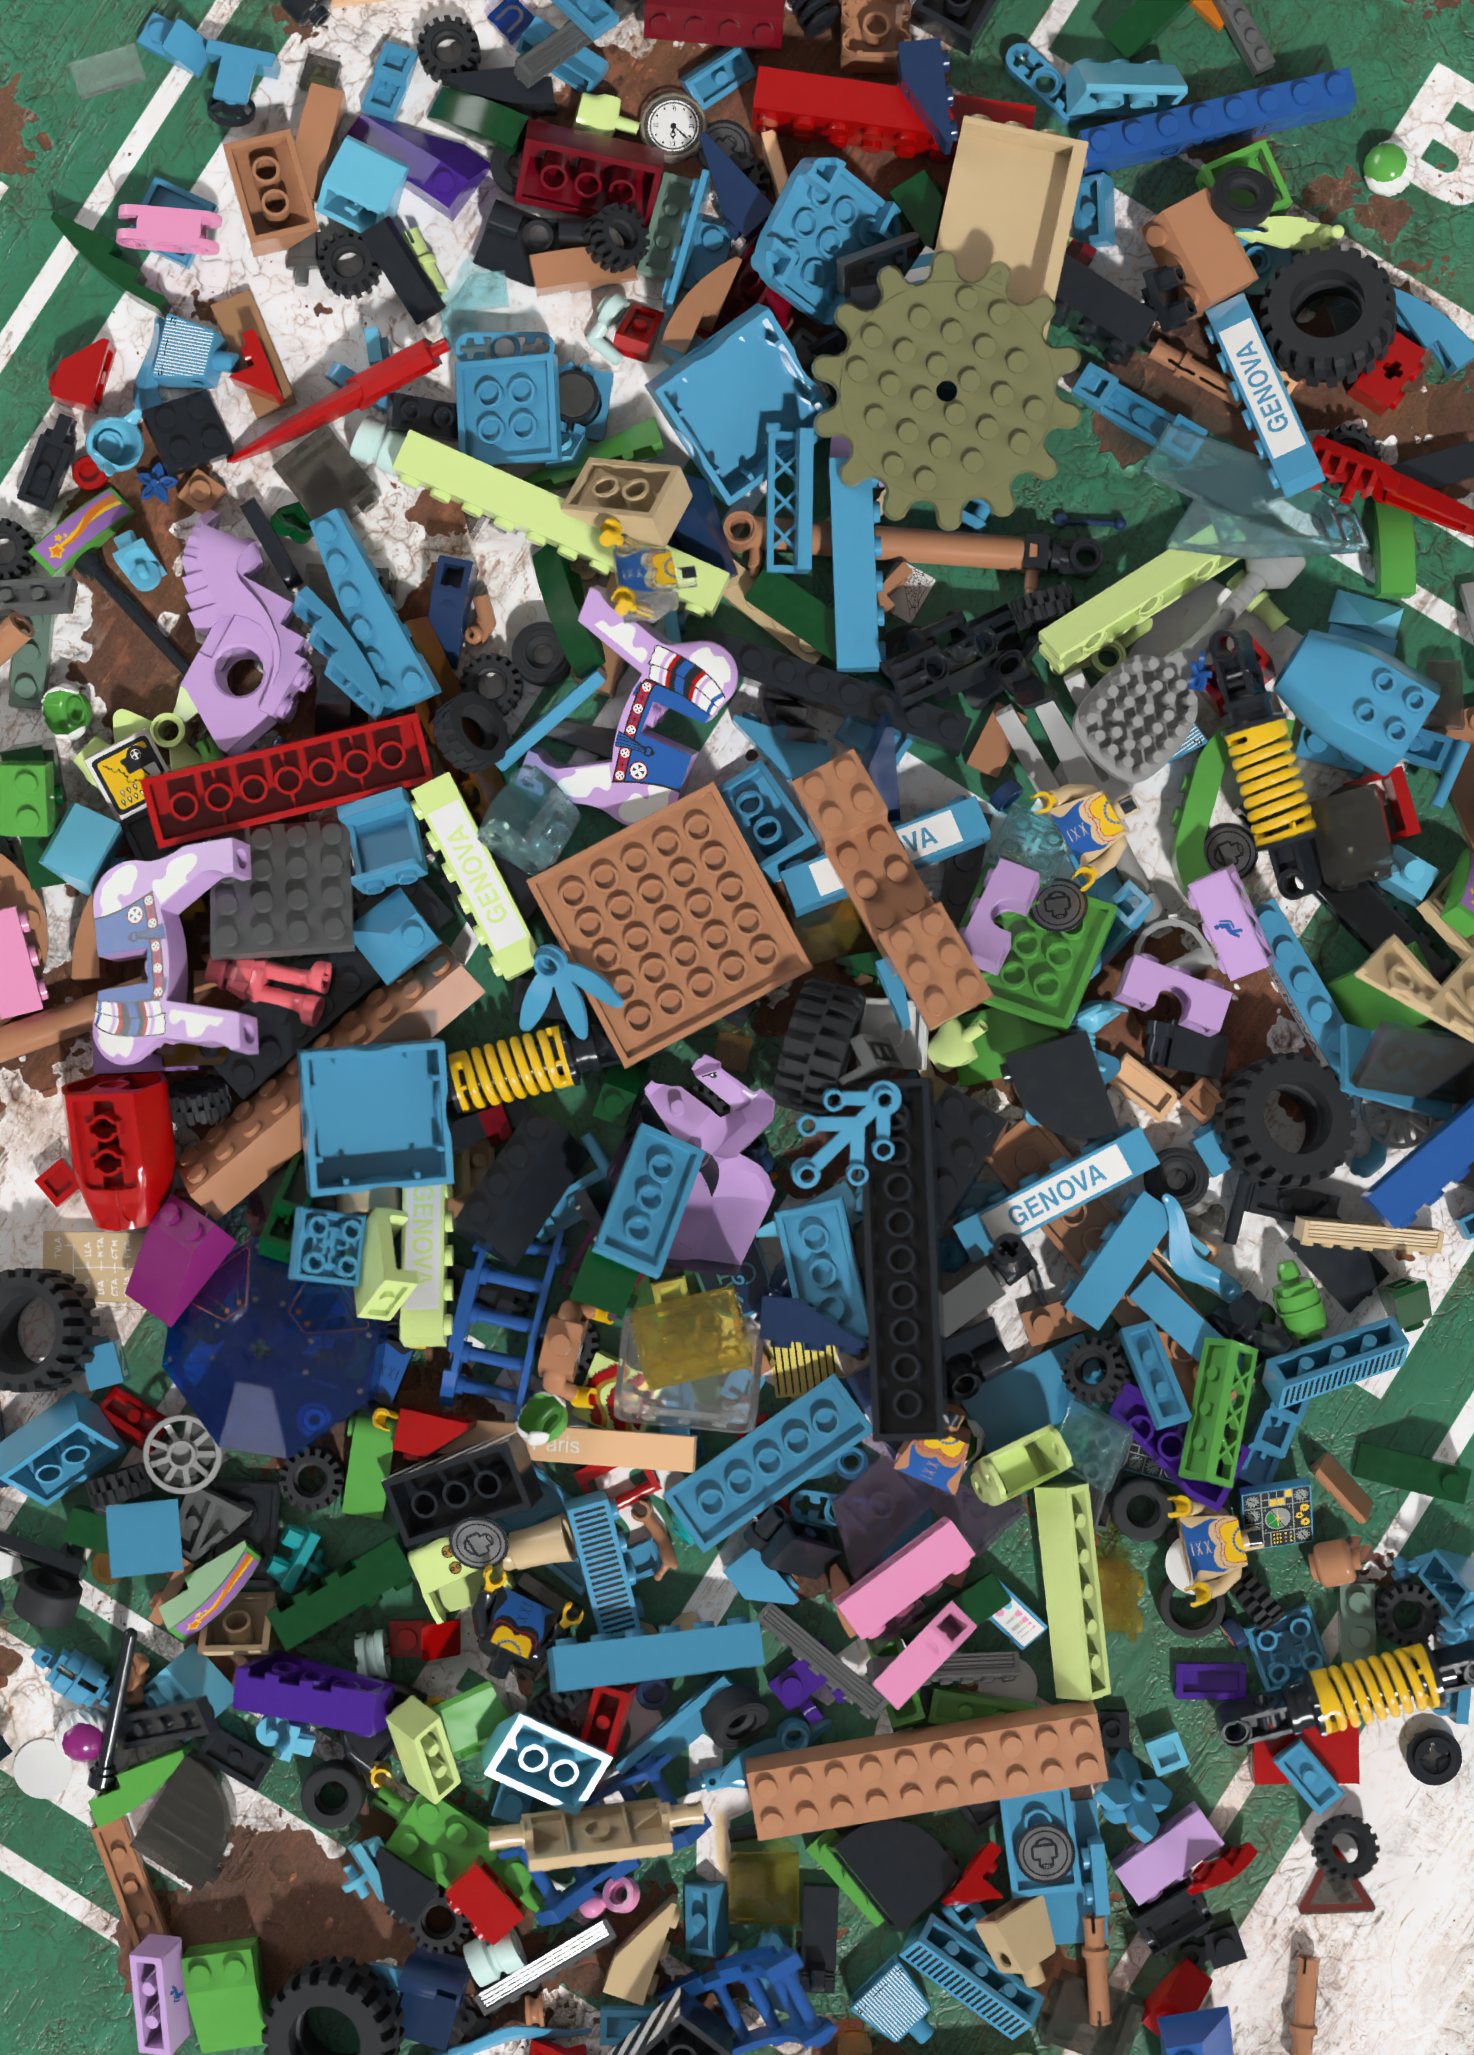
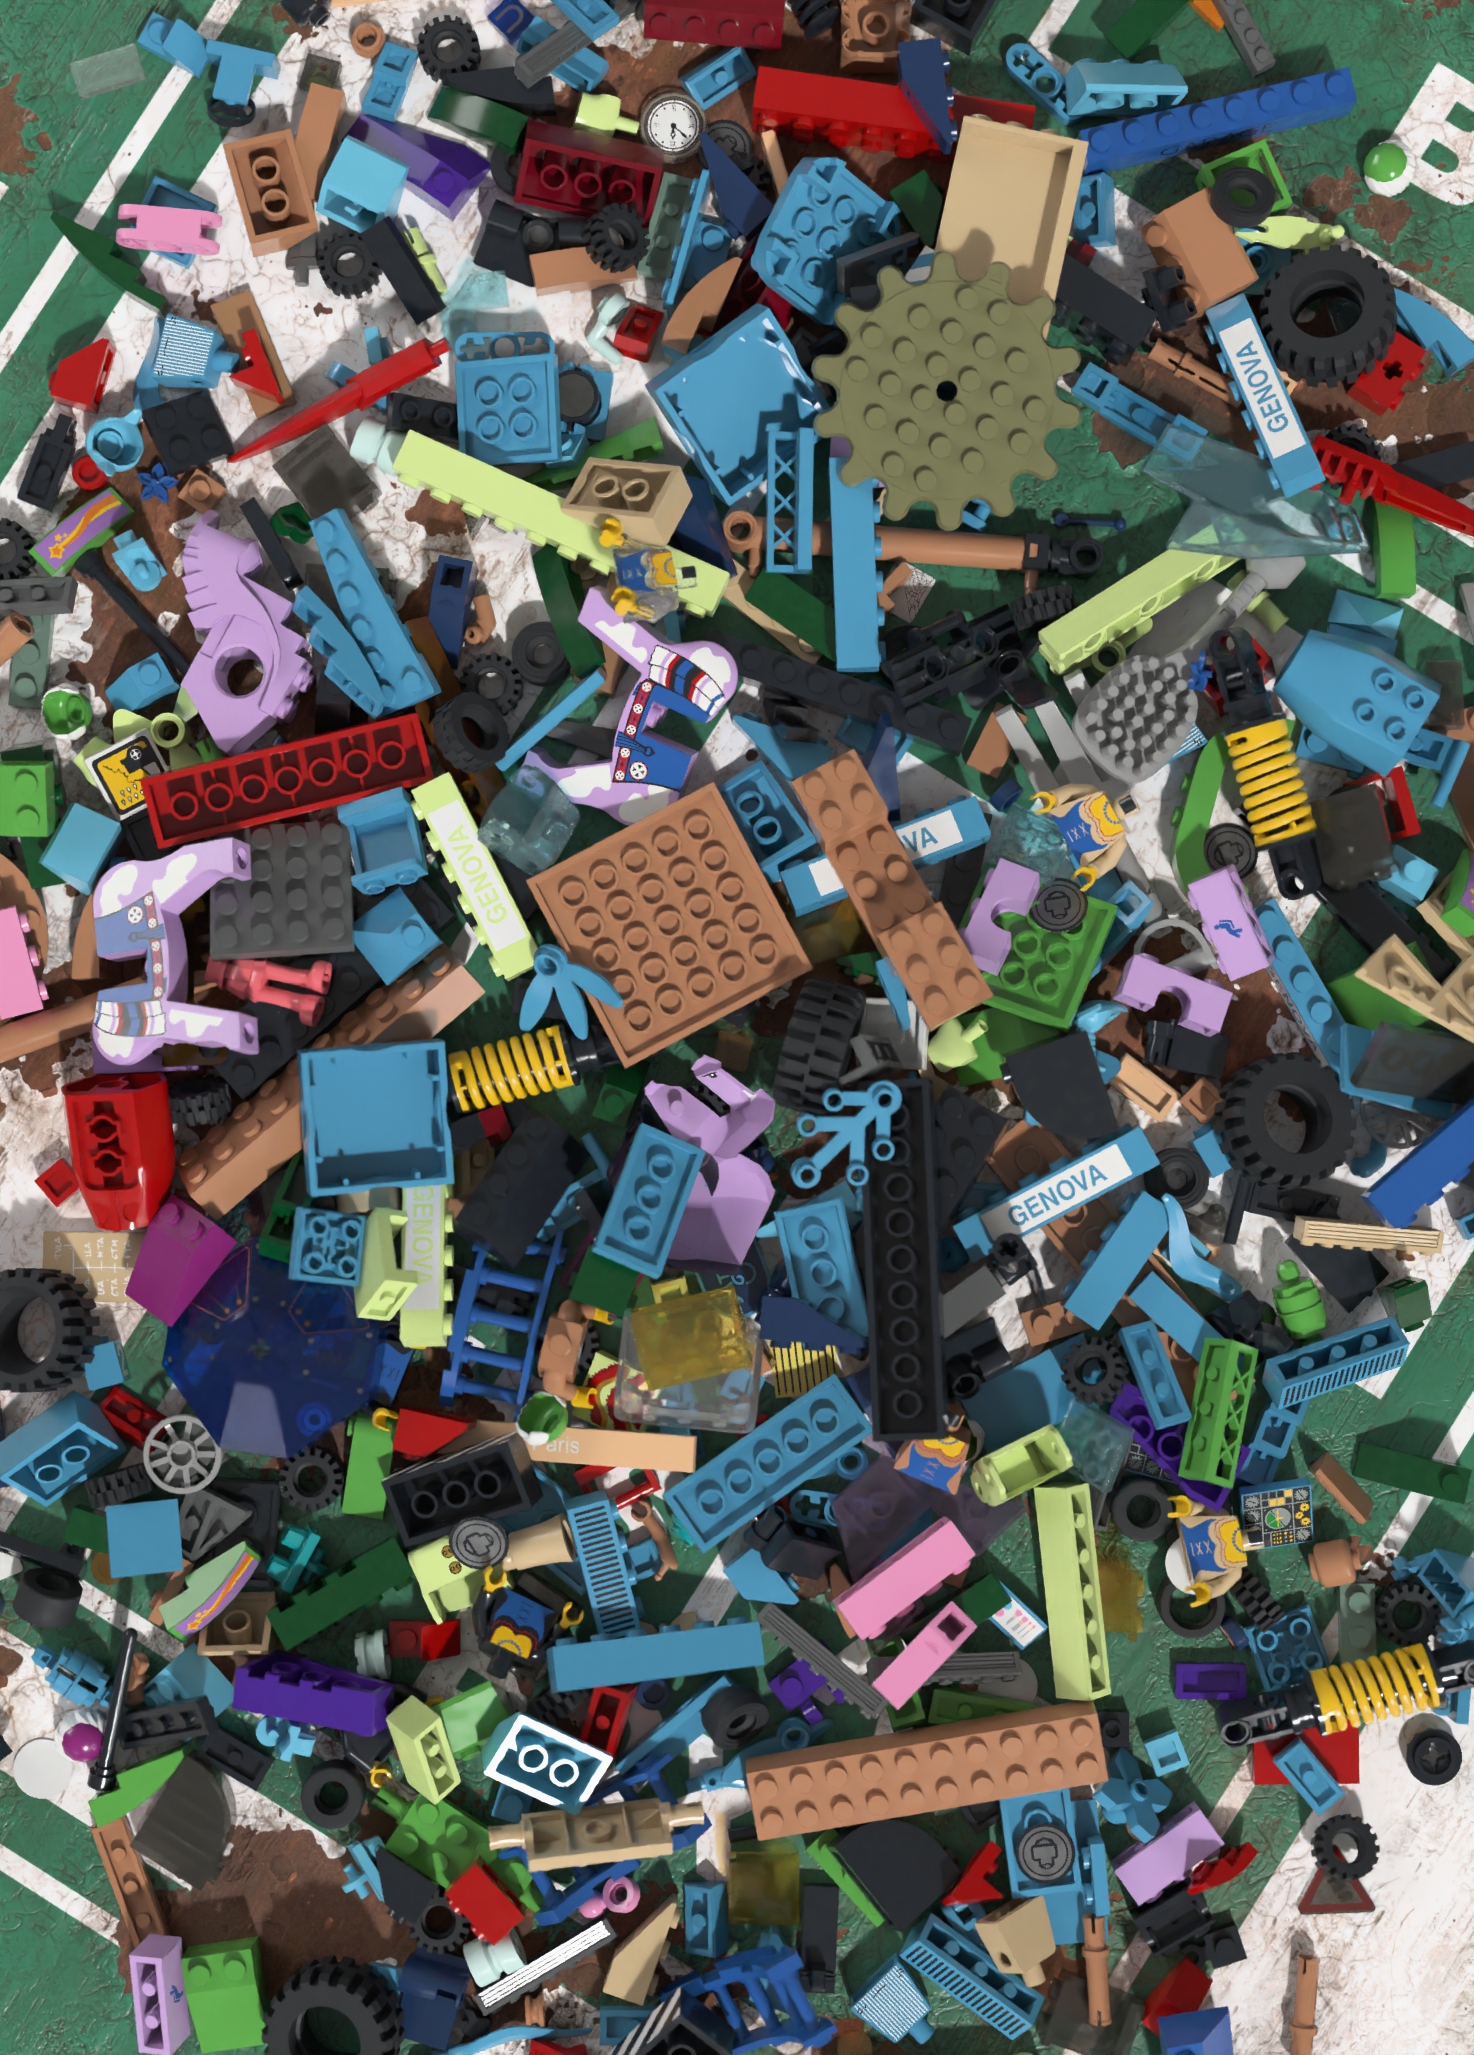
none -> dark azure slope [105,652,181,714]
none -> nougat plate [351,23,386,59]

